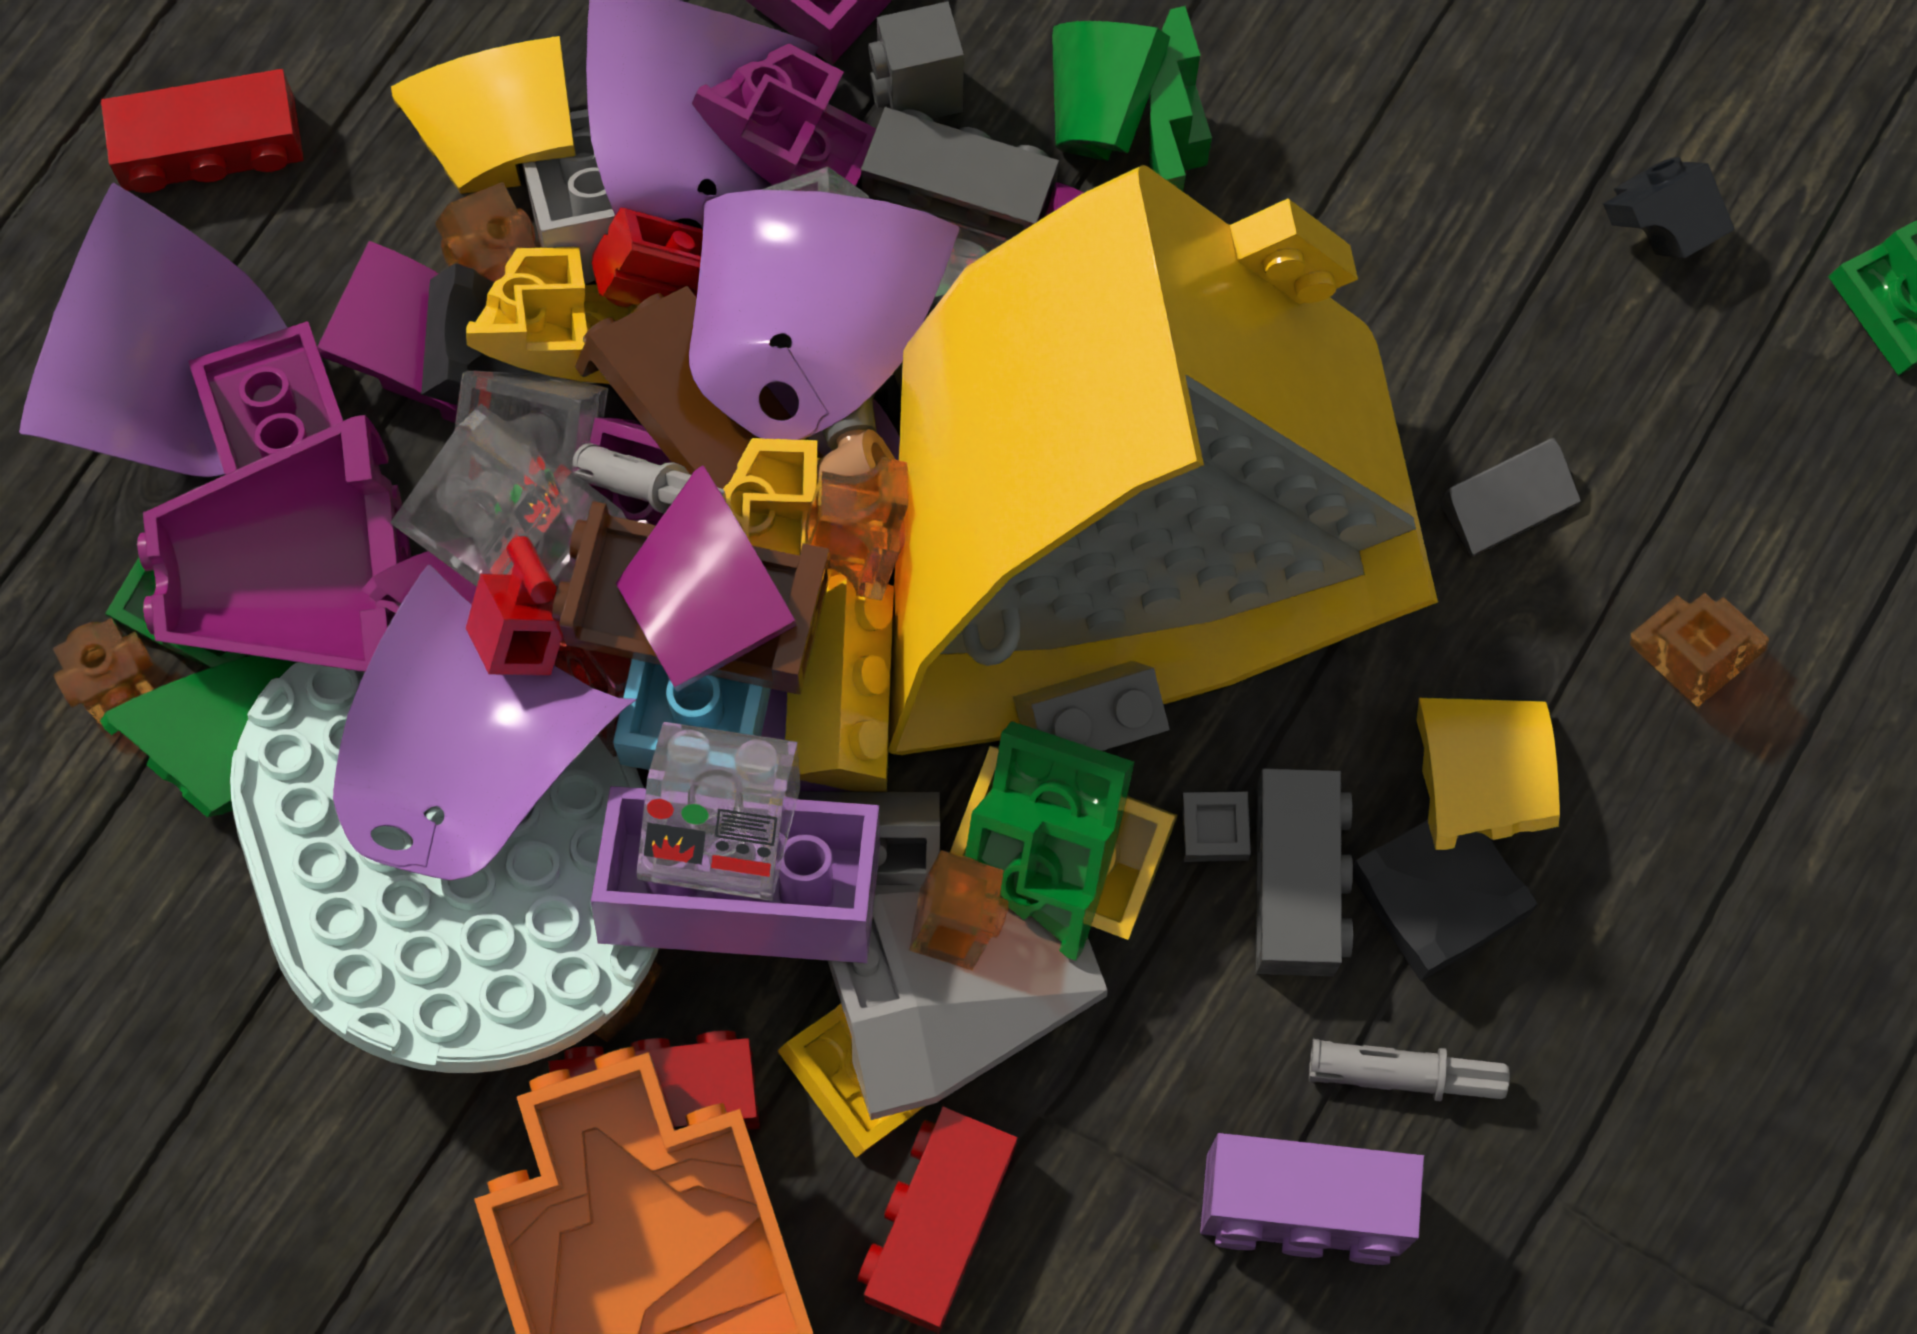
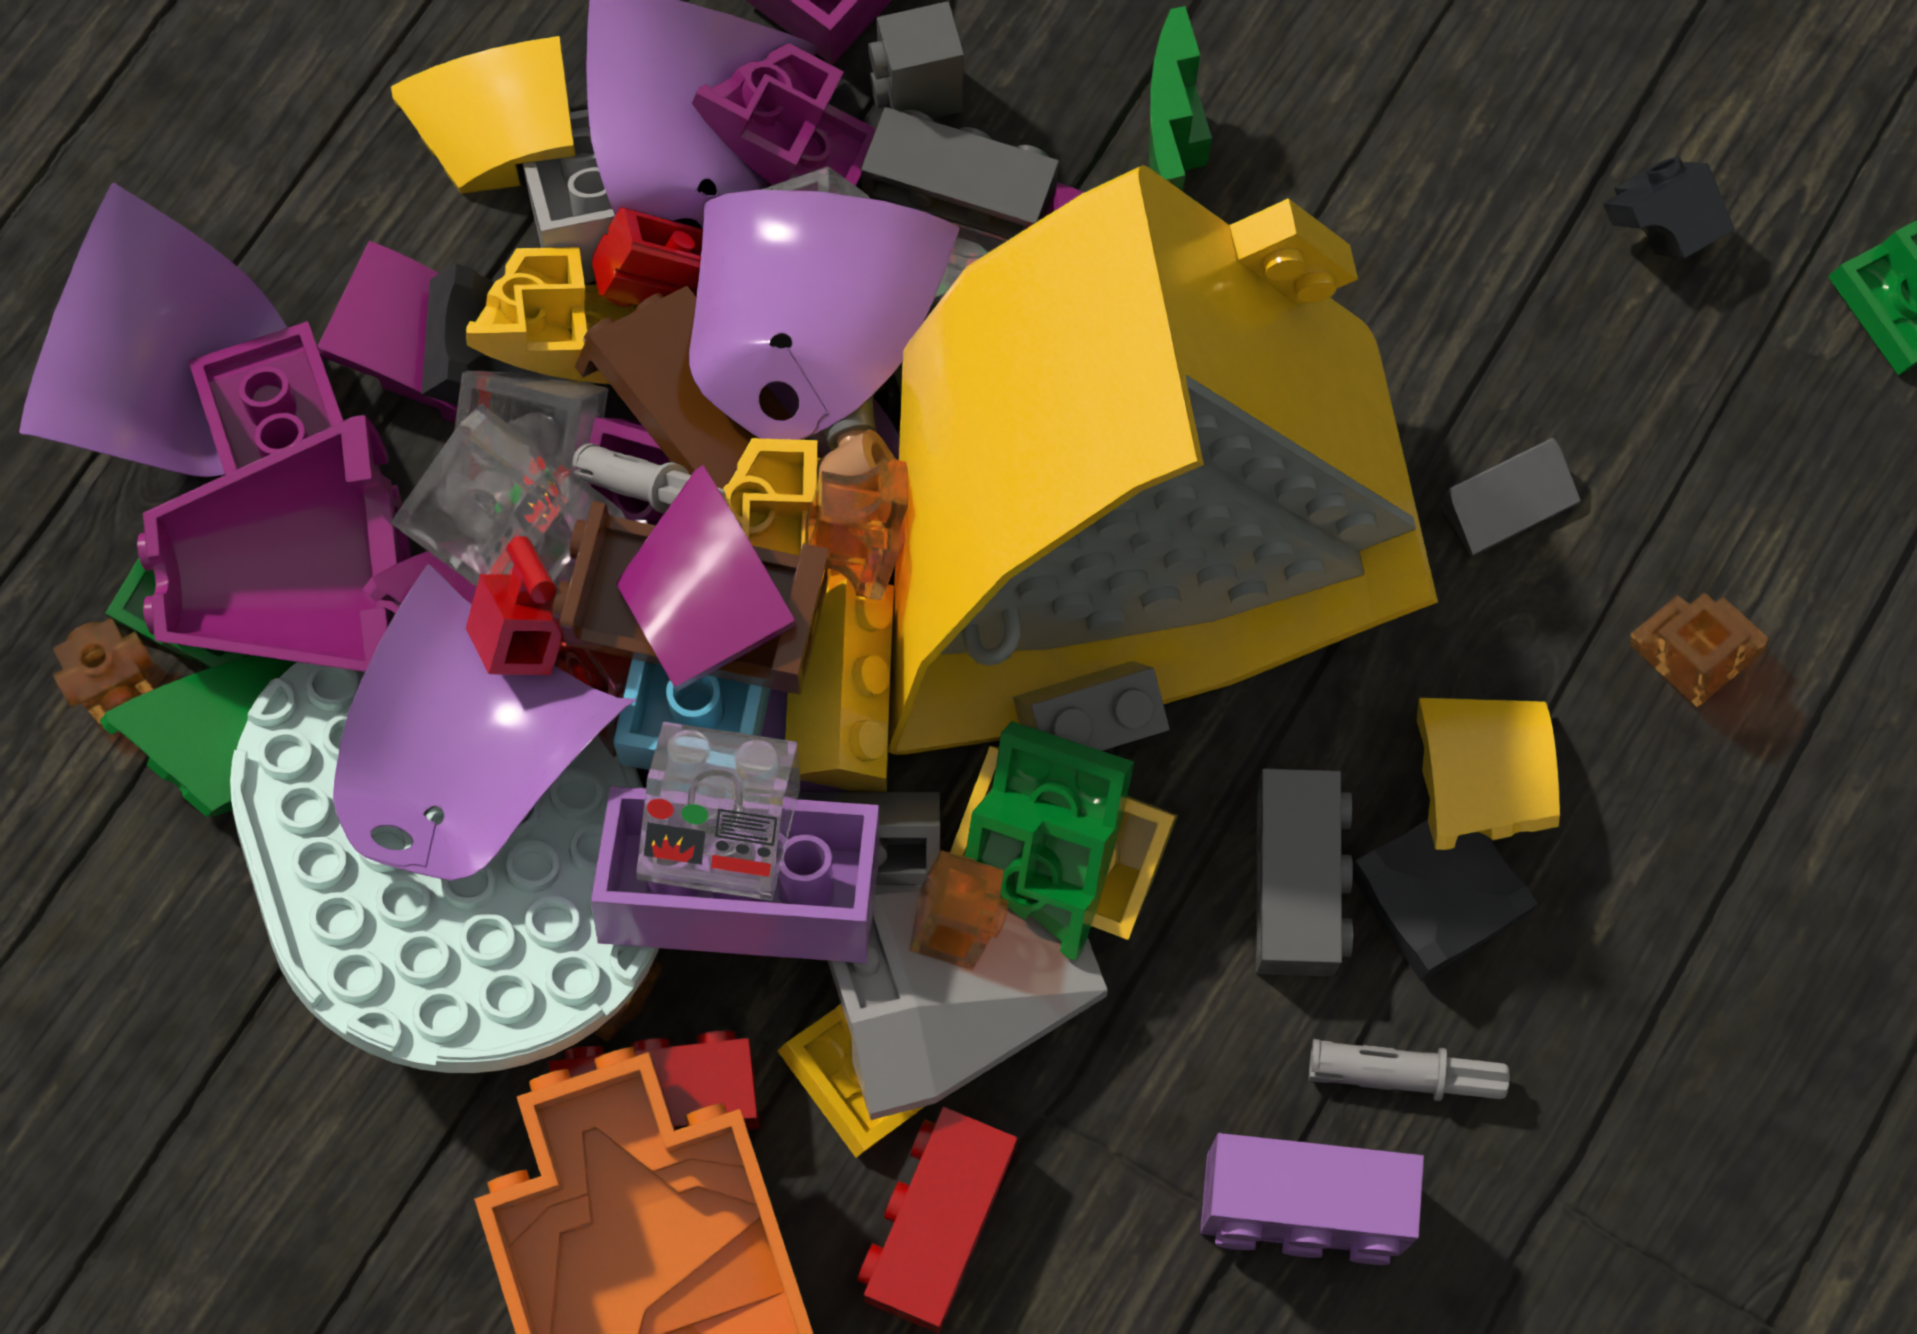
red brick [101,69,304,193] -> none
clear orange brick [435,182,536,282] -> none
green slope [1052,21,1171,161] -> none
dark grey plate [1181,792,1251,862] -> none

